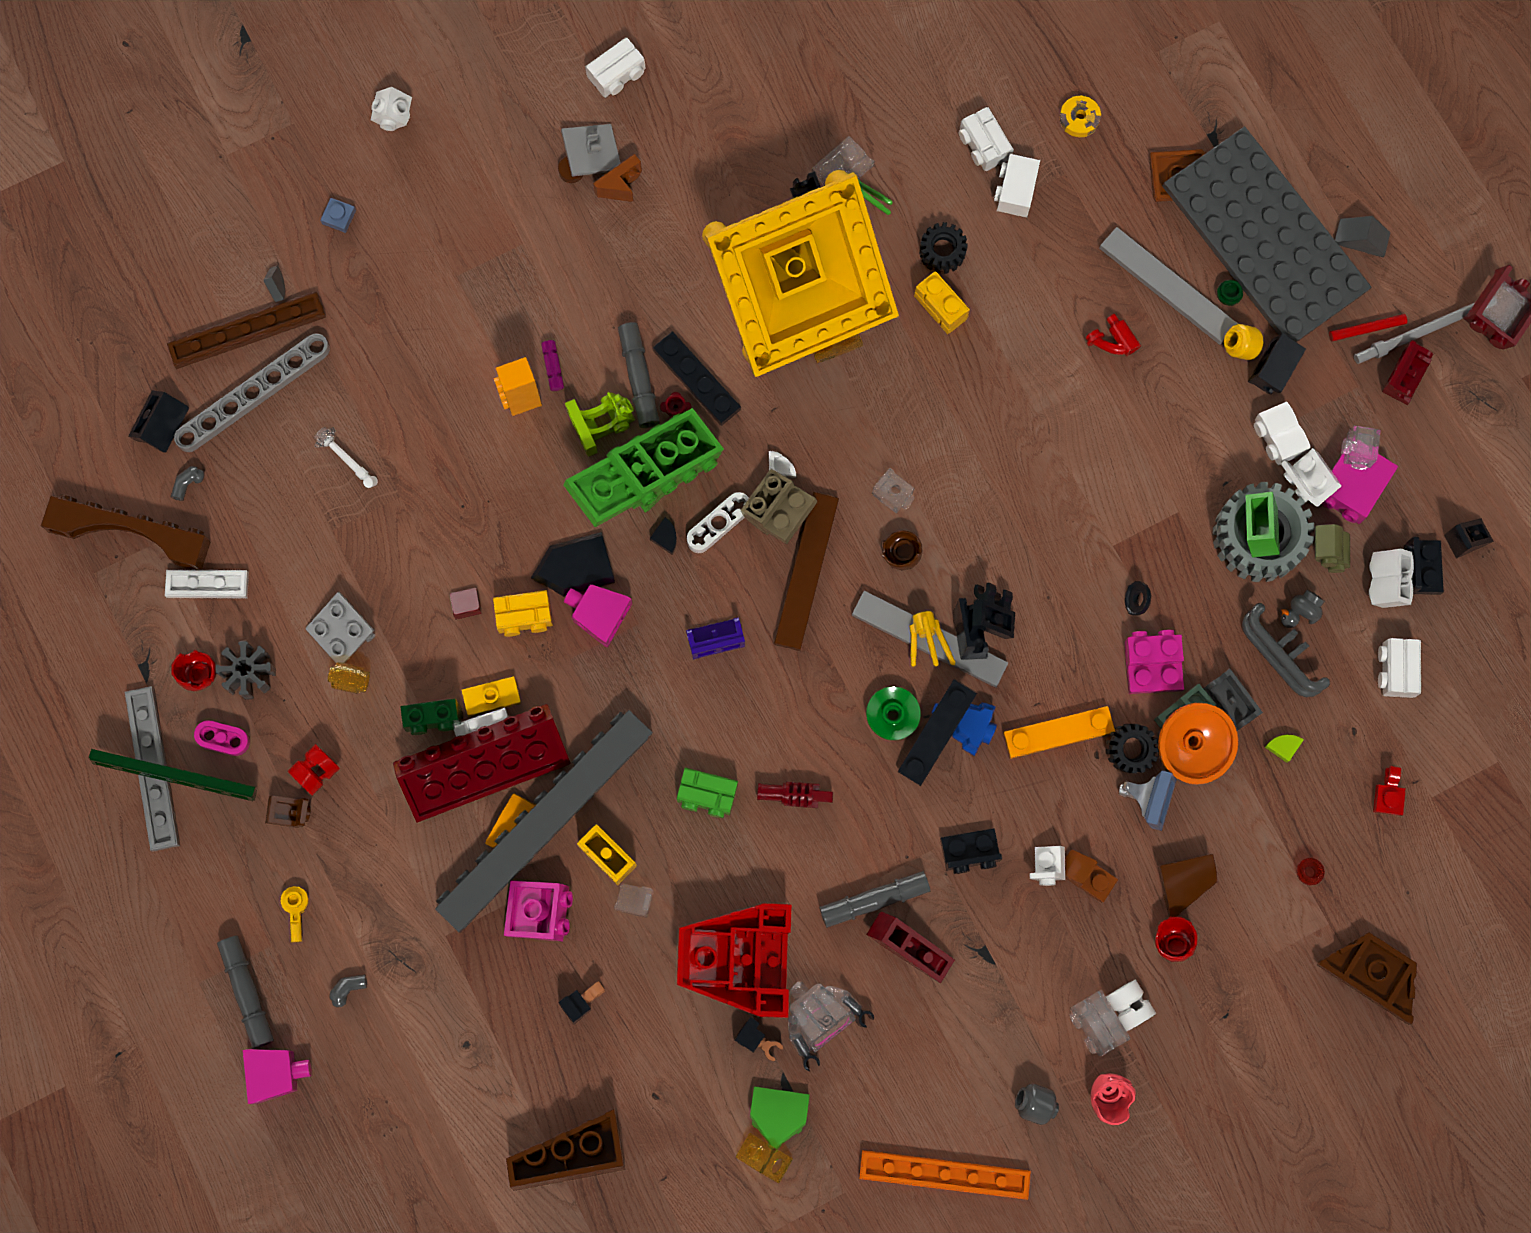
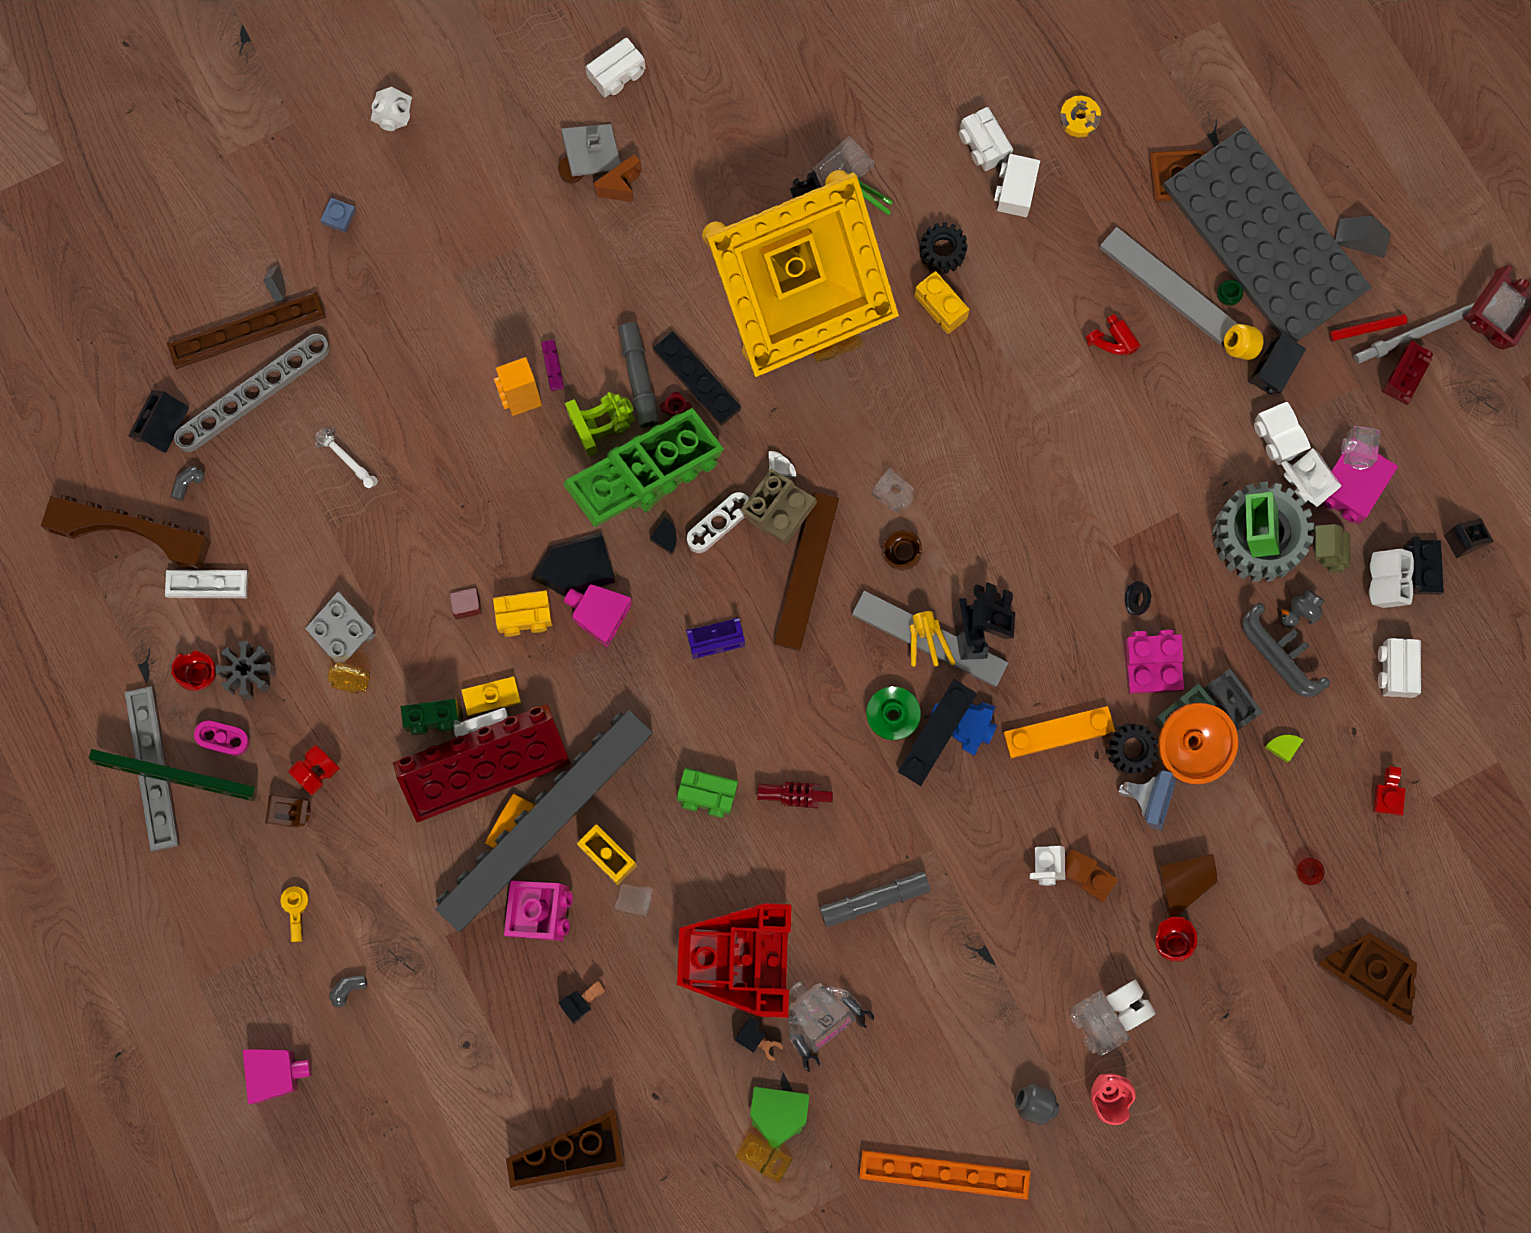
dark grey piece [217,936,274,1049] -> none
dark red slope [866,911,955,983] -> none
black bracket [940,828,1002,874] -> none

